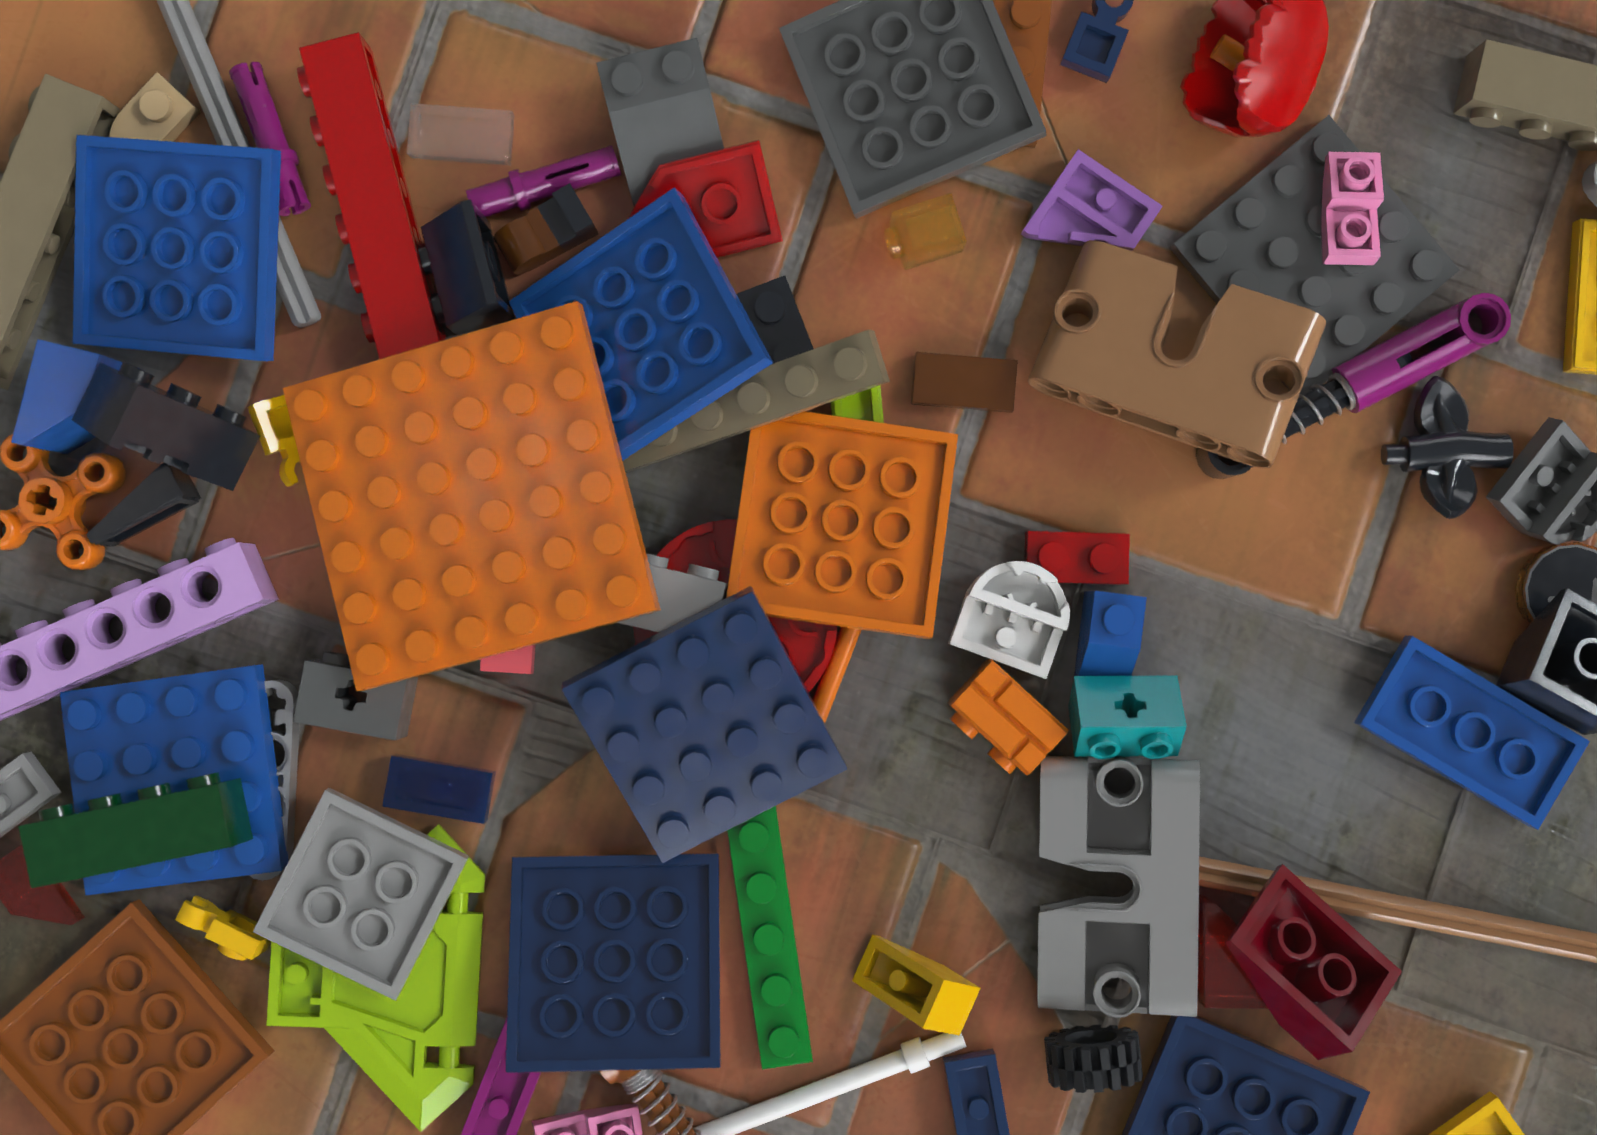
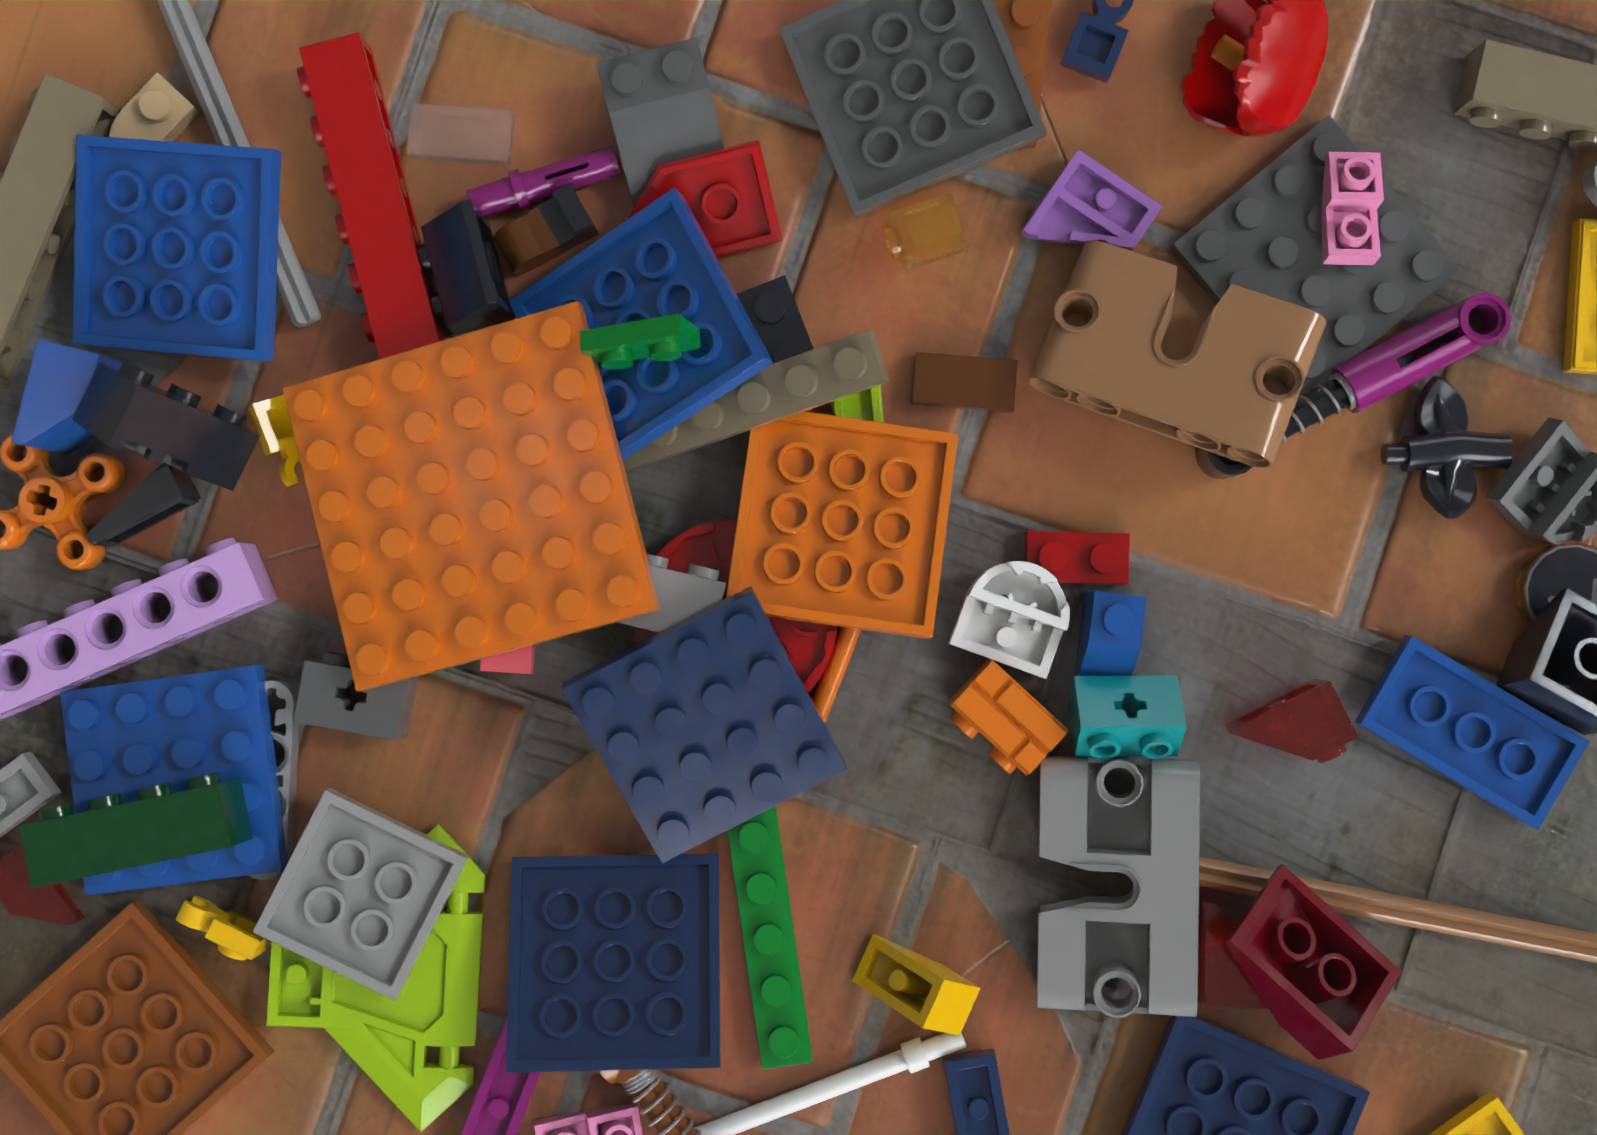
magenta pin [229,62,311,216] -> none
clear blue plate [382,754,496,824] -> none
black tyre [1044,1025,1143,1093] -> none
none -> green plate [580,313,701,369]
none -> clear red slope [1225,679,1359,763]

